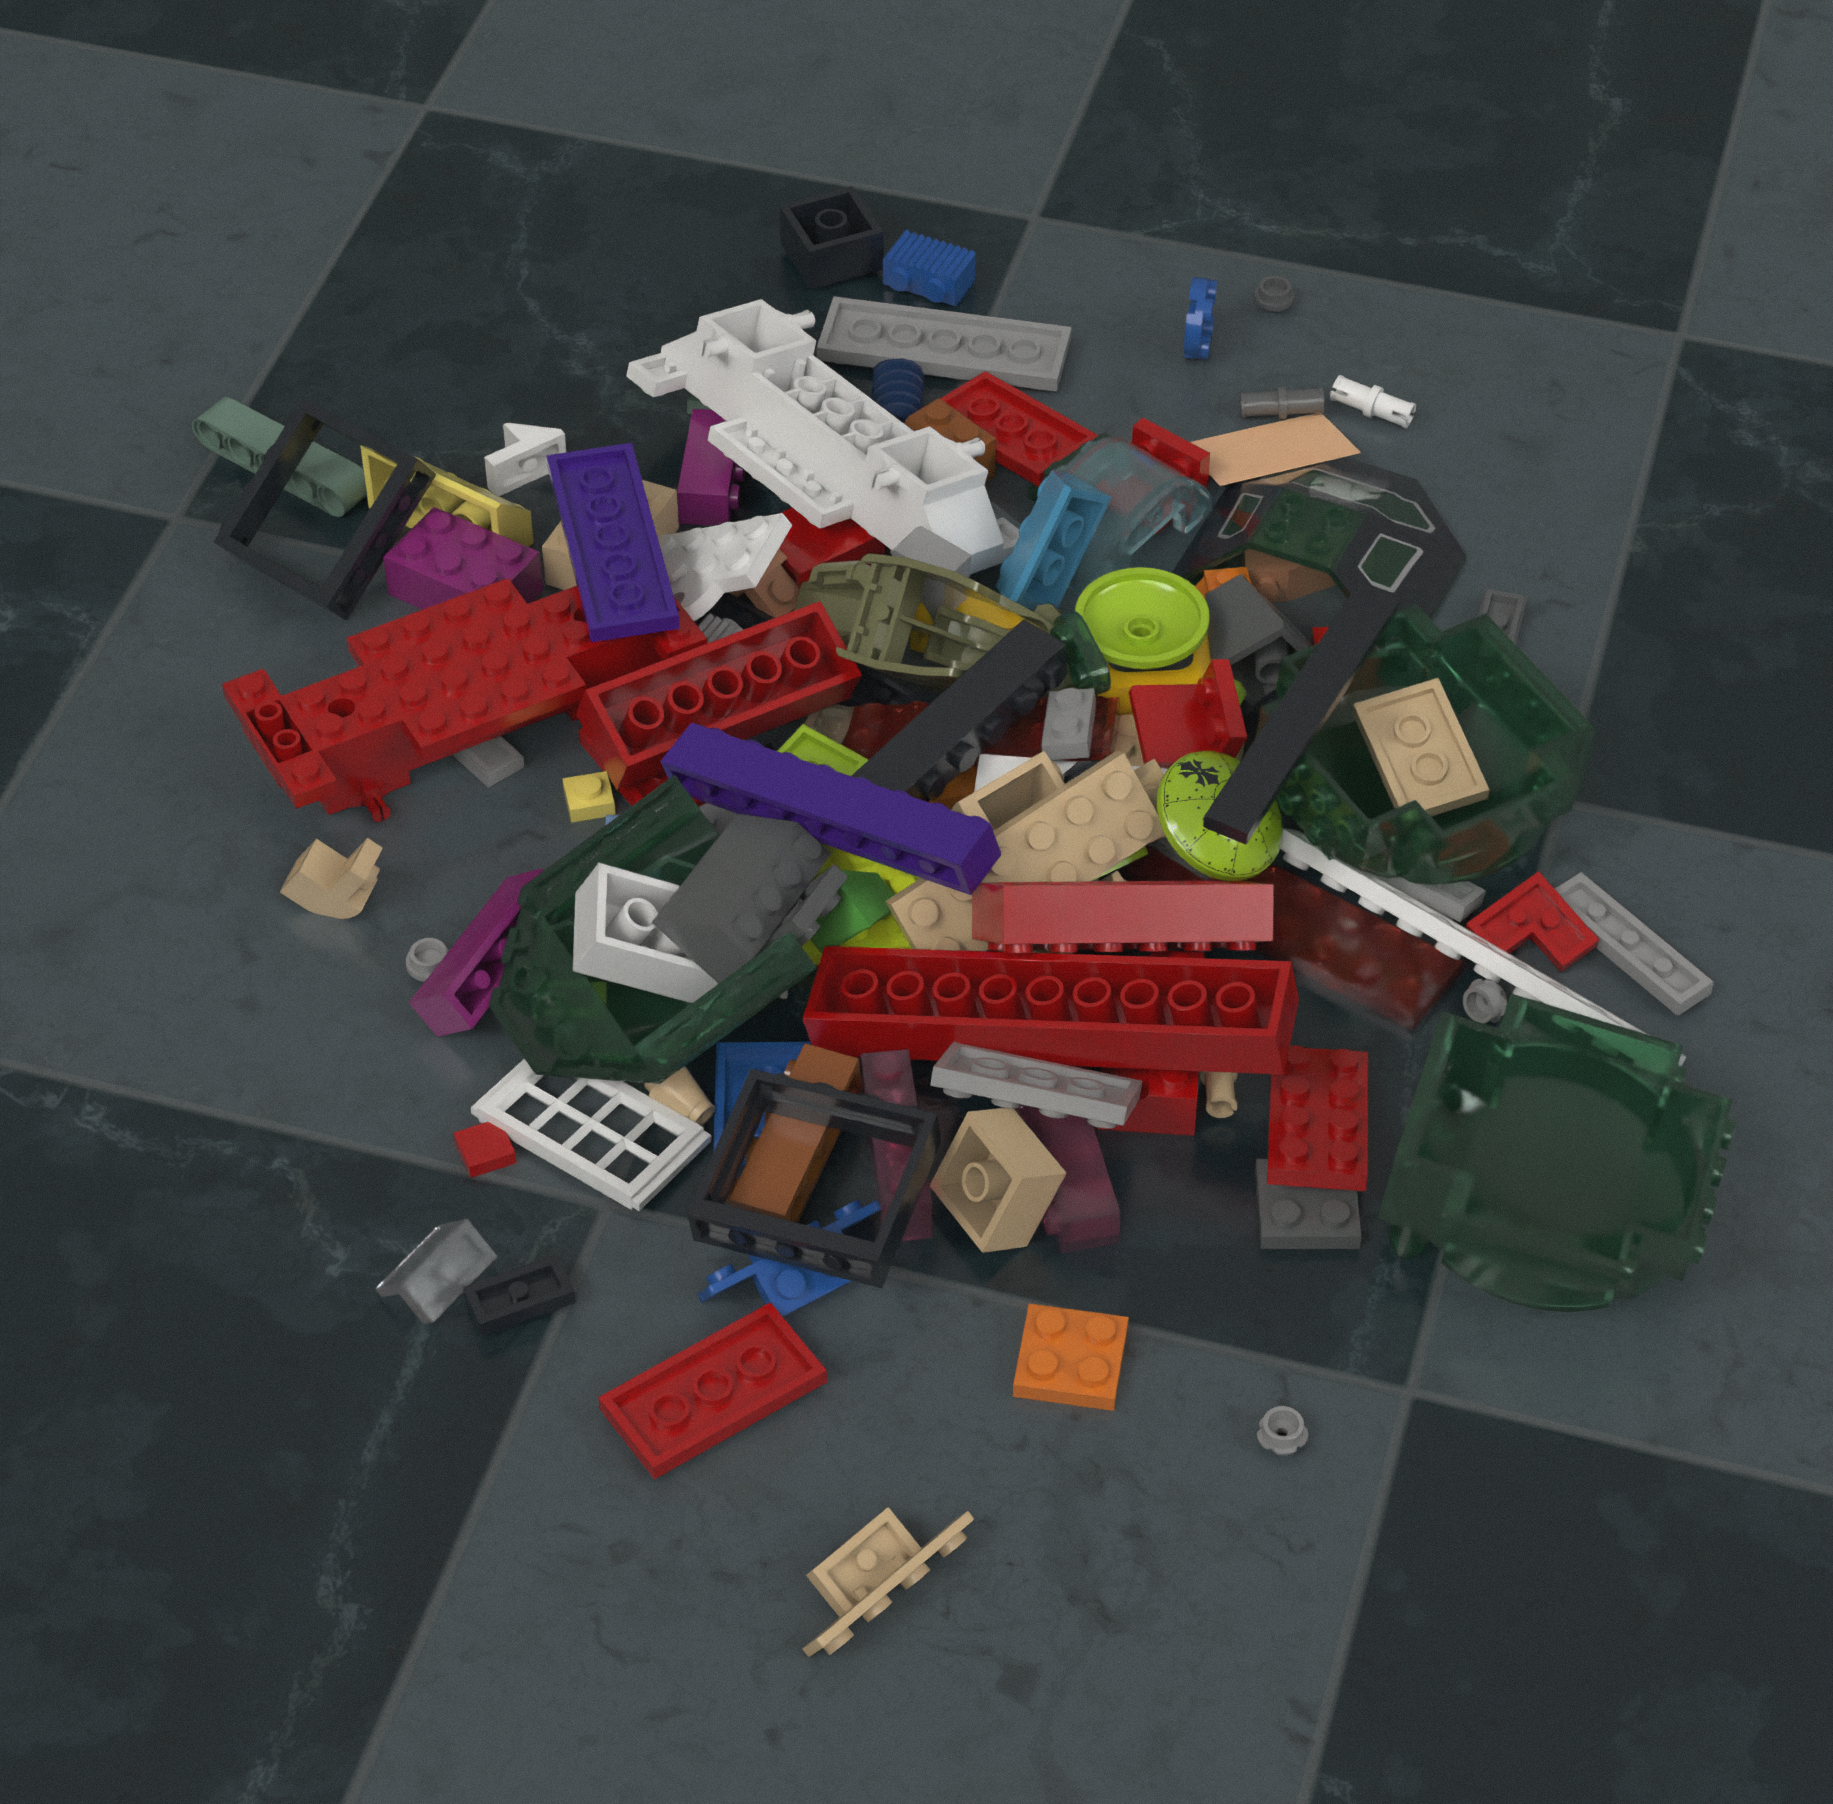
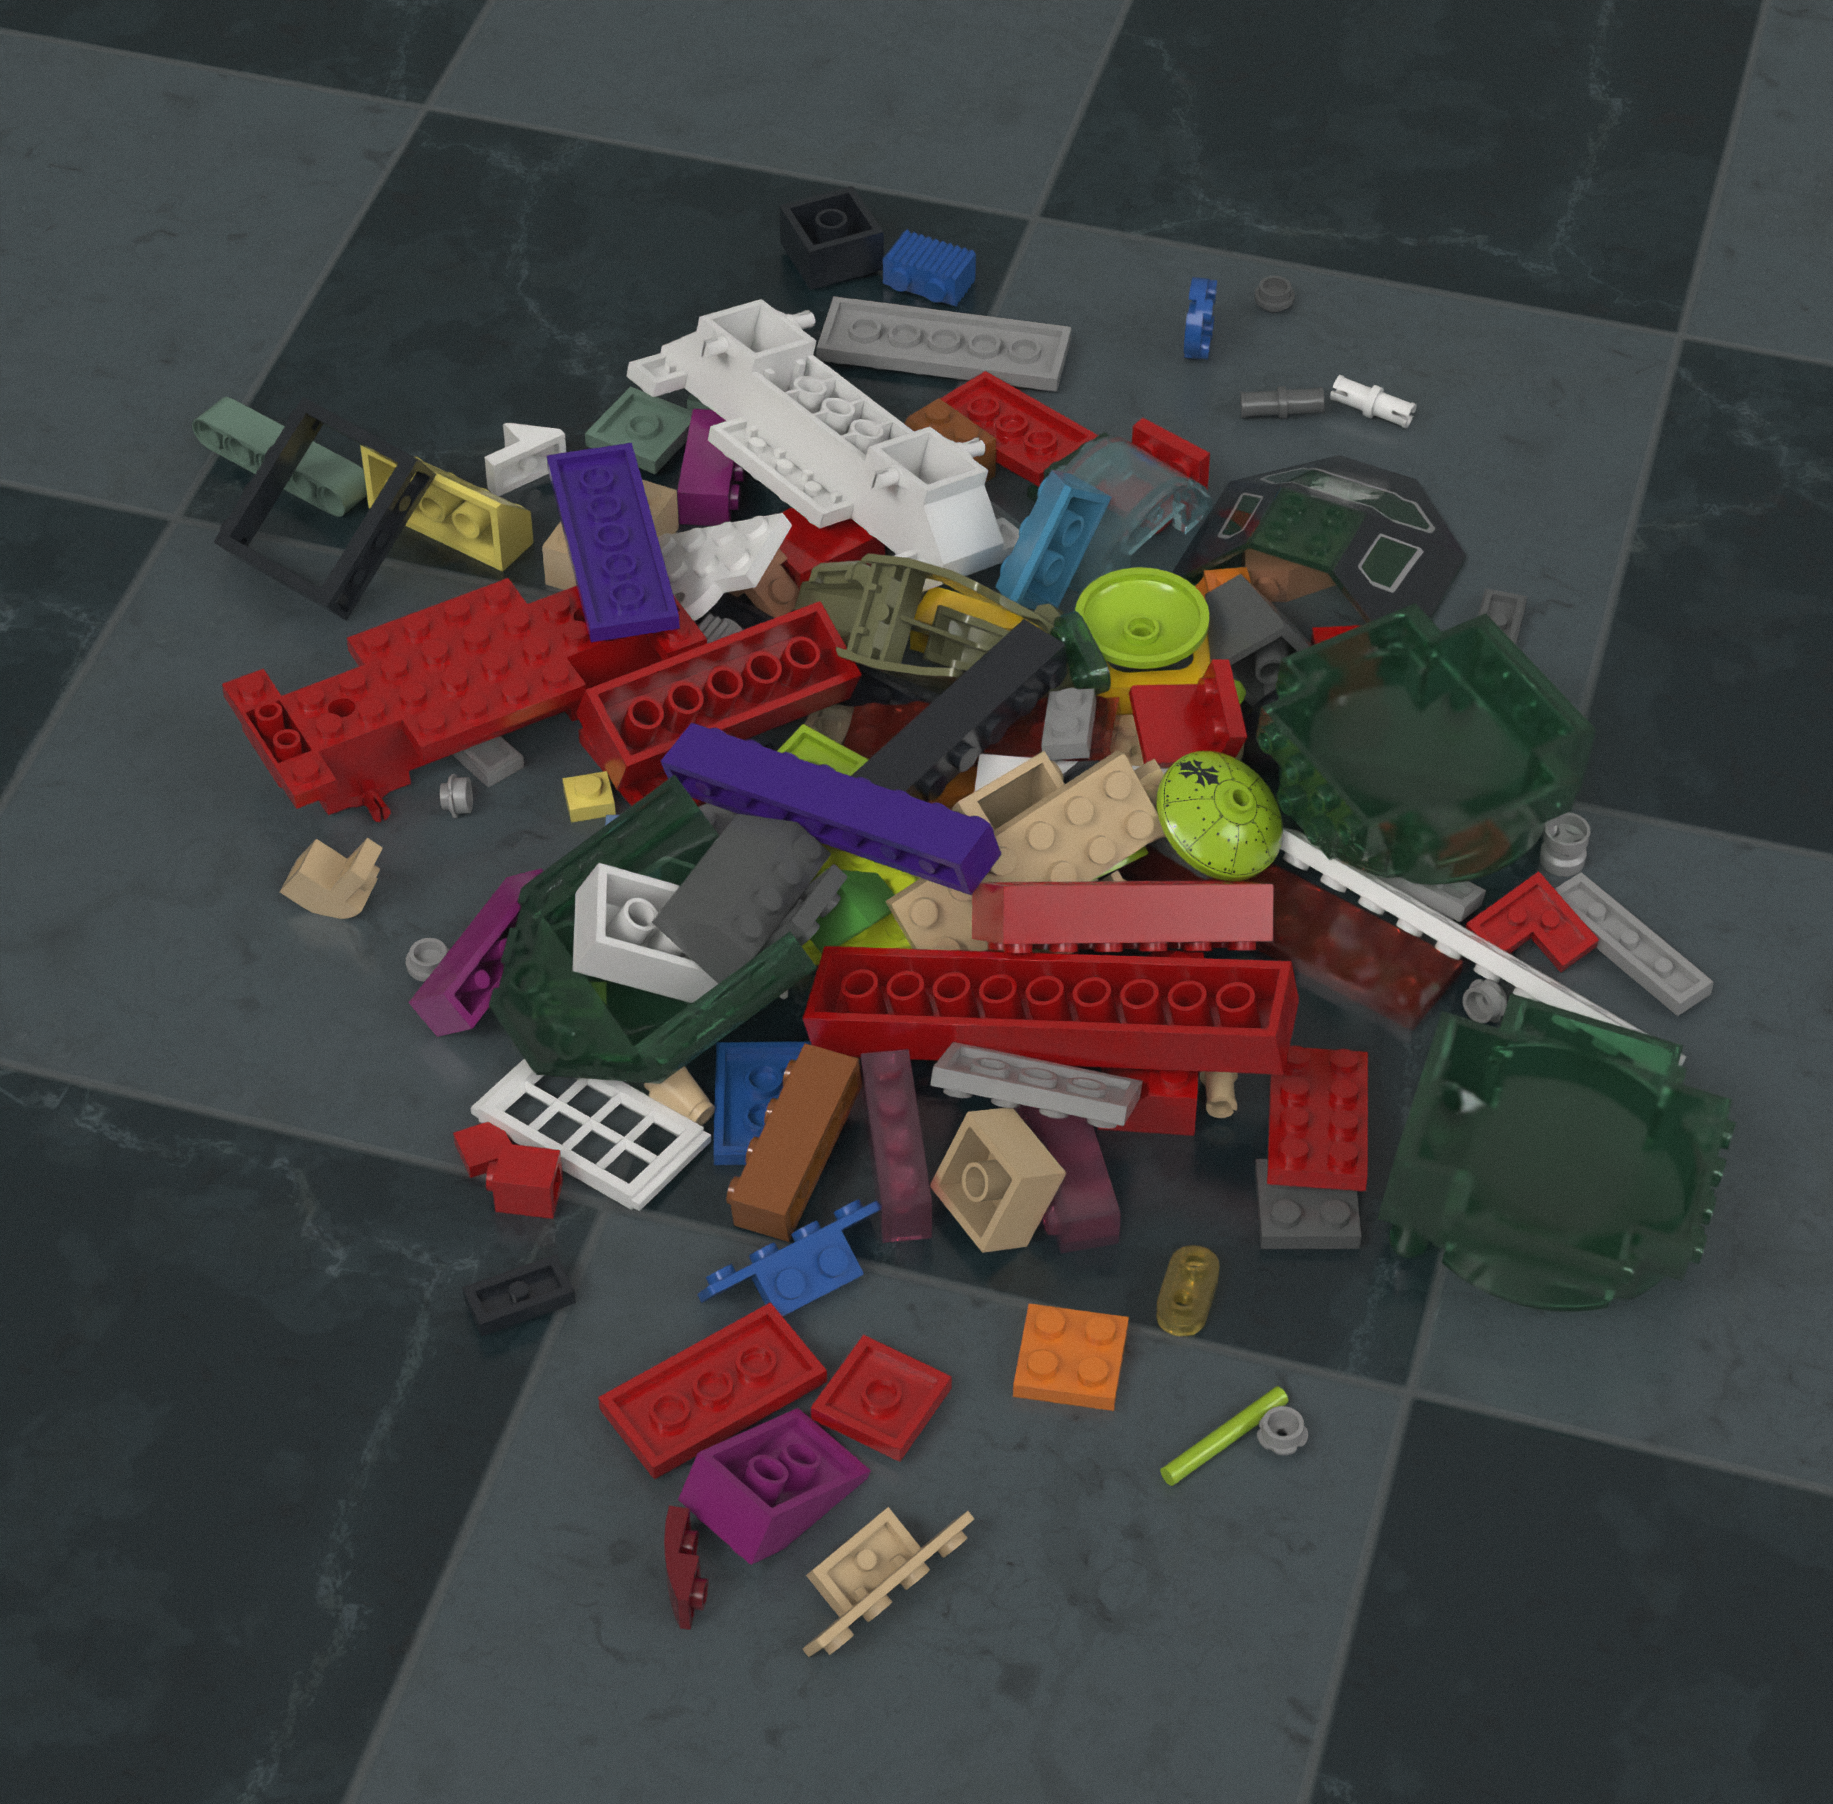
clear panel [376,1219,497,1324] -> none
magenta brick [383,507,543,610] -> none
black window [687,1069,941,1288] -> none
dark blue piece [871,358,924,423] -> none
light grey slope [890,526,972,620] -> none
light nougat sticker [1191,412,1361,486] -> none
black tile [1203,583,1400,845] -> none
tan plate [1352,678,1489,825] -> none
none -> light grey plate [440,774,473,819]
none -> red brick [486,1143,564,1219]
none -> sand green plate [585,386,692,474]
none -> dark red slope [664,1505,709,1630]
none -> magenta slope [678,1408,871,1565]
none -> red plate [811,1334,952,1462]
none -> clear yellow plate [1156,1245,1220,1336]
none -> lime bar [1160,1386,1289,1486]
none -> light grey wheel [1540,812,1591,877]

